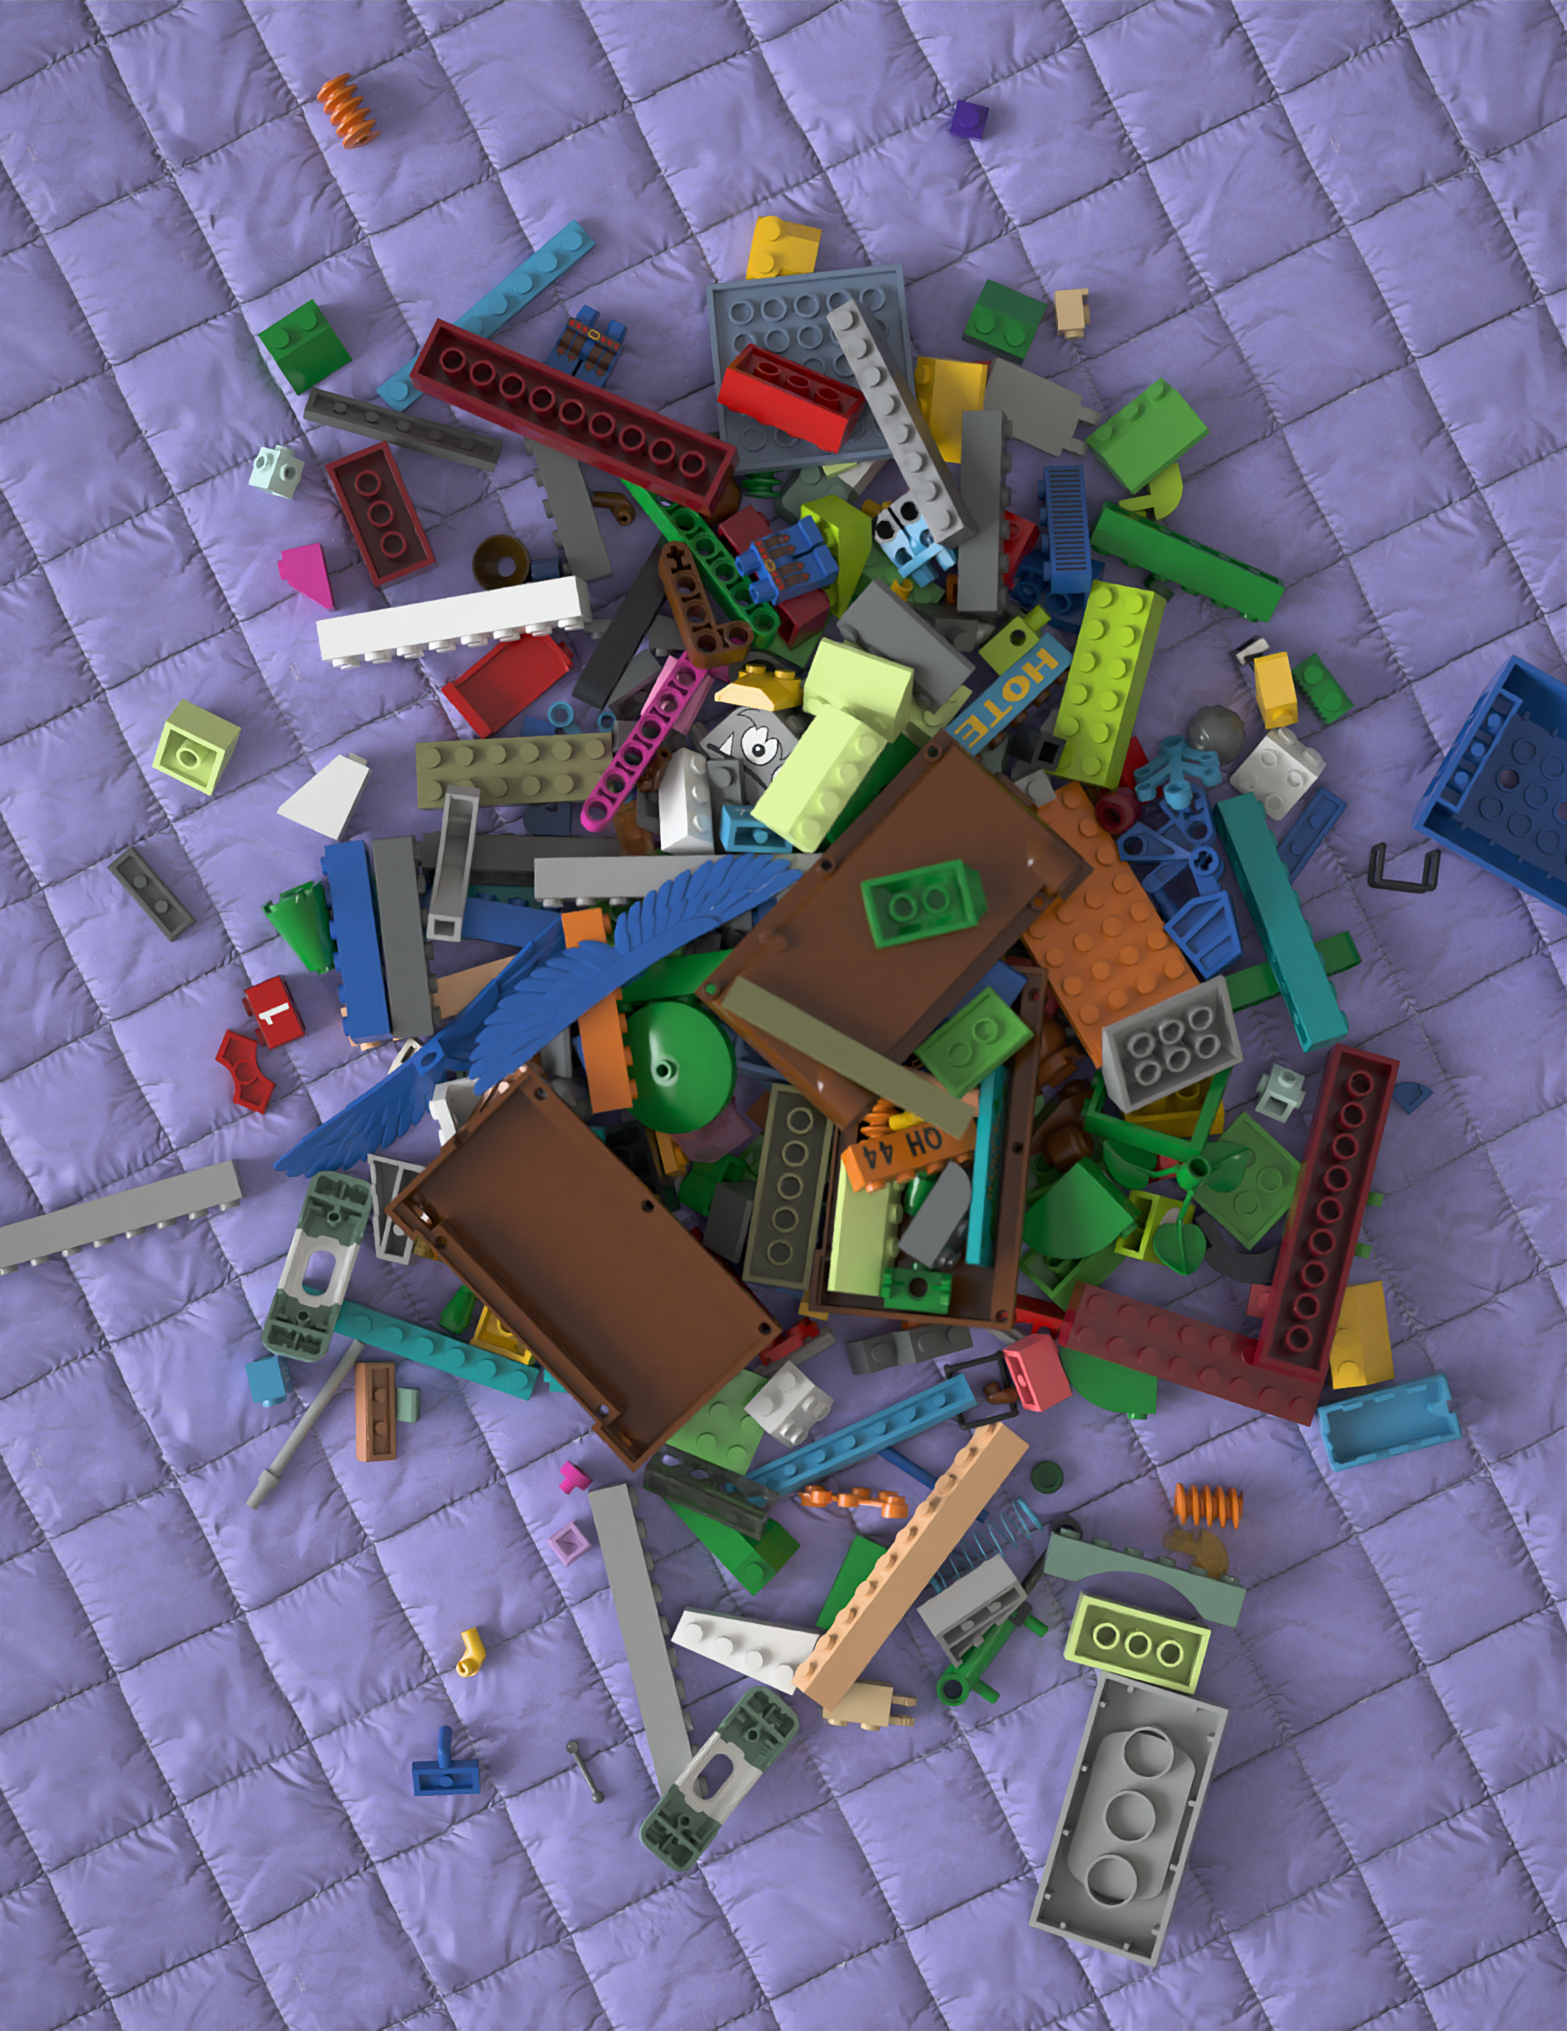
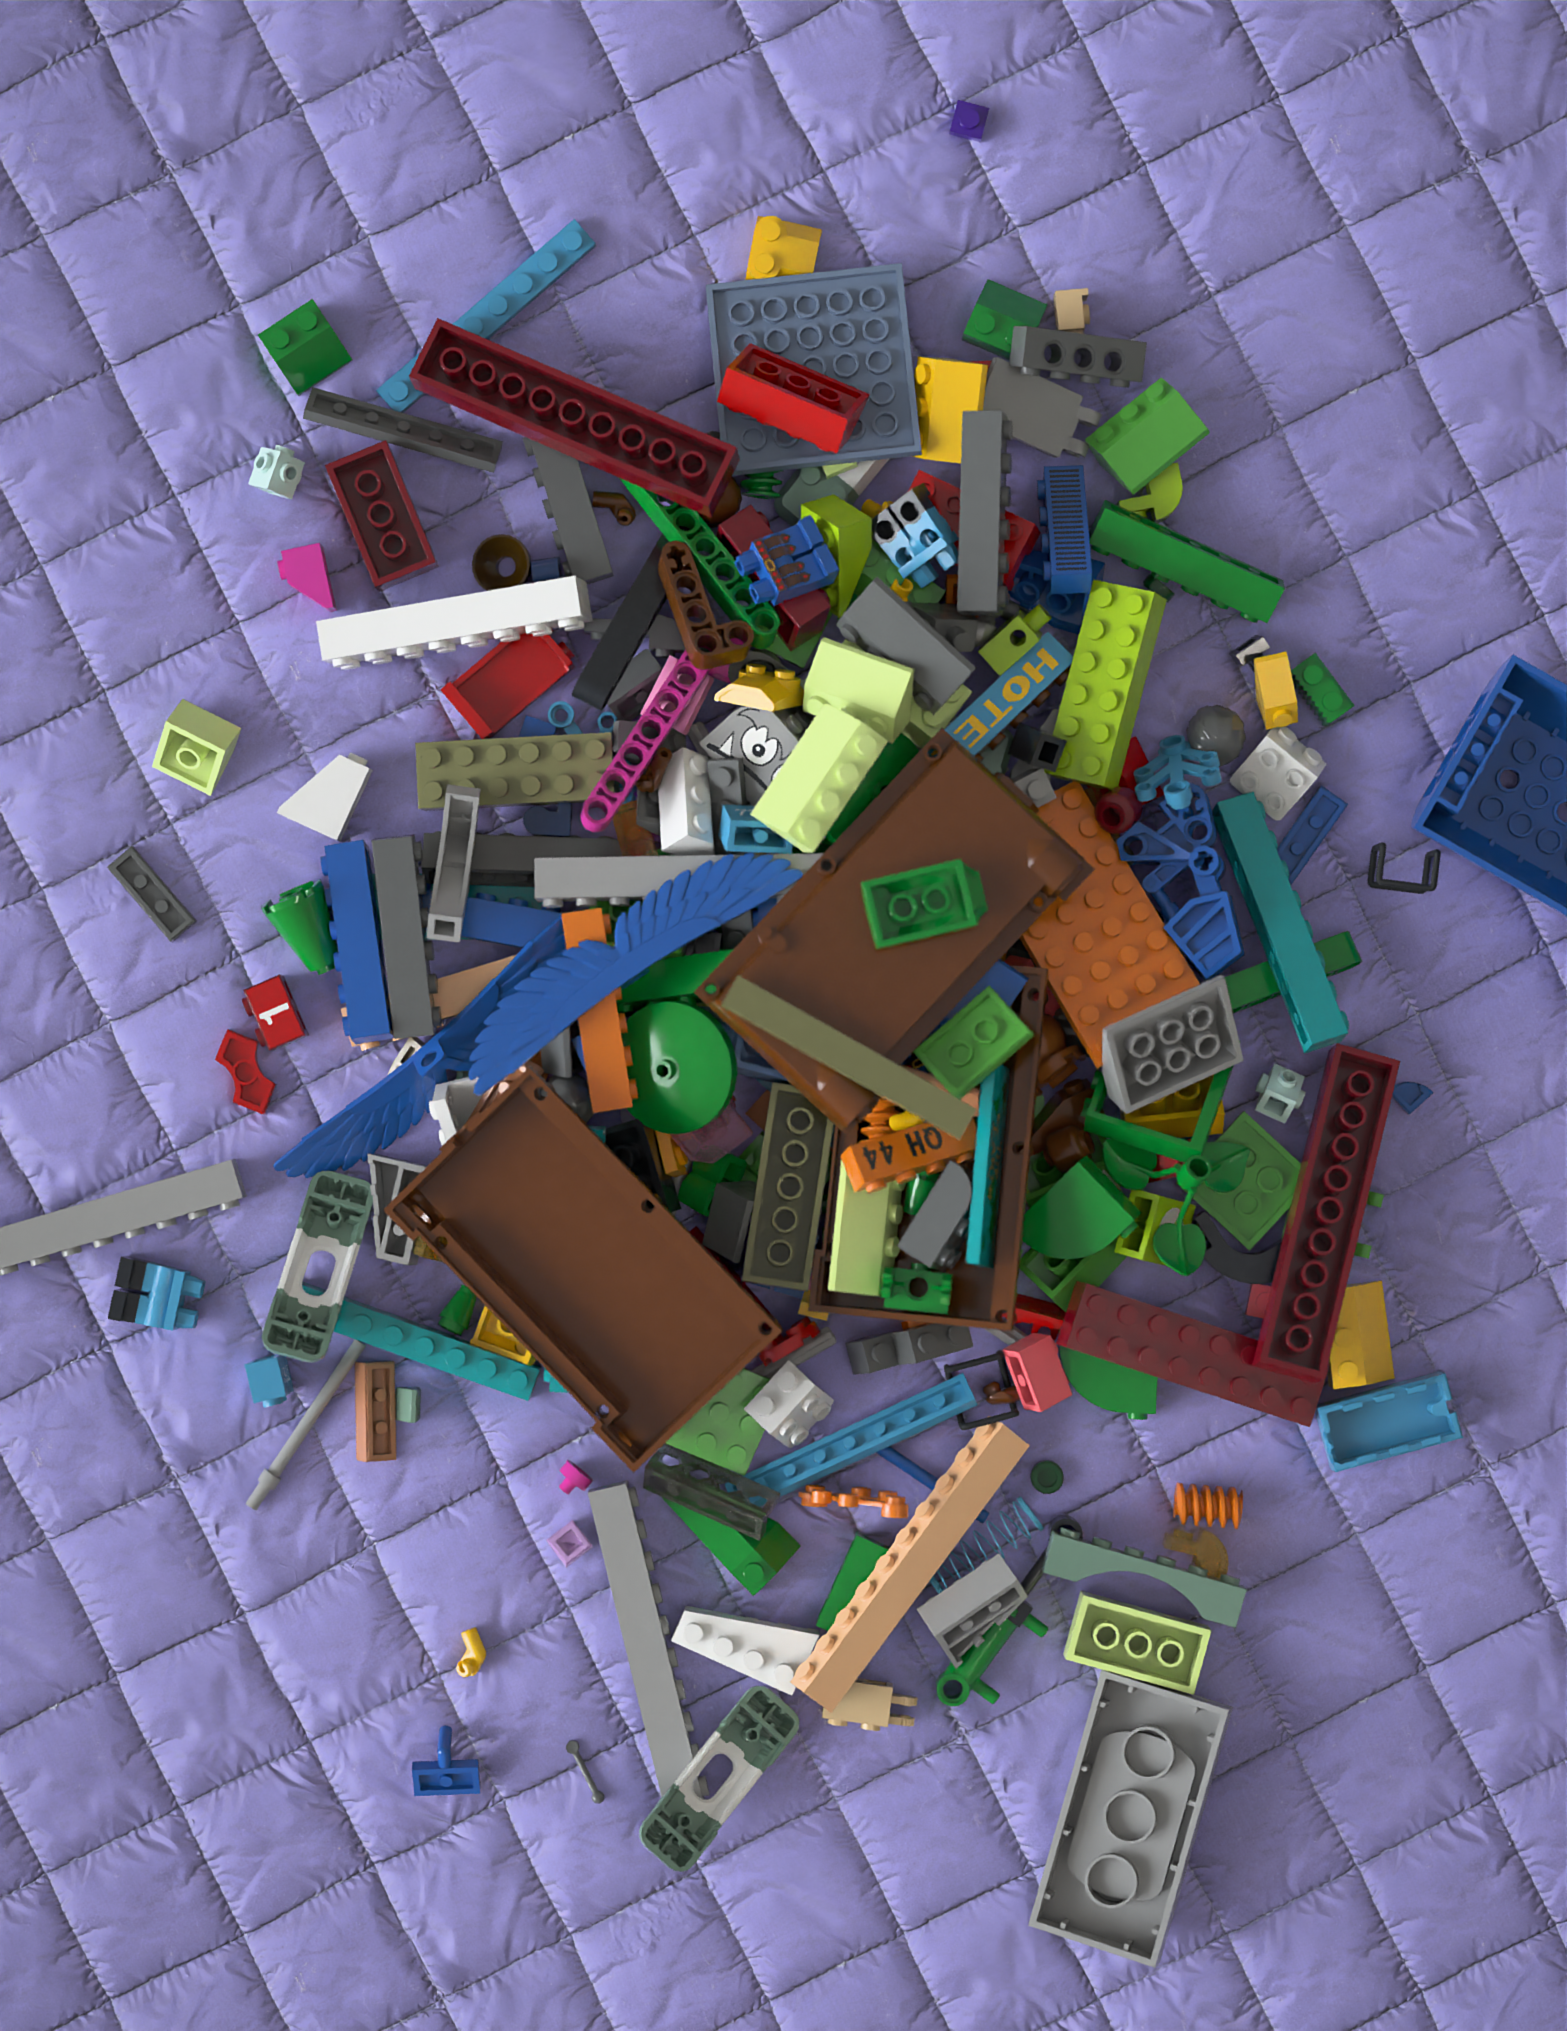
orange piece [317,73,382,149] -> none
hips [543,305,627,390] -> none
flat silver brick [826,298,979,550] -> none
none -> dark azure hips [108,1256,206,1331]
none -> dark grey brick [1009,326,1147,388]

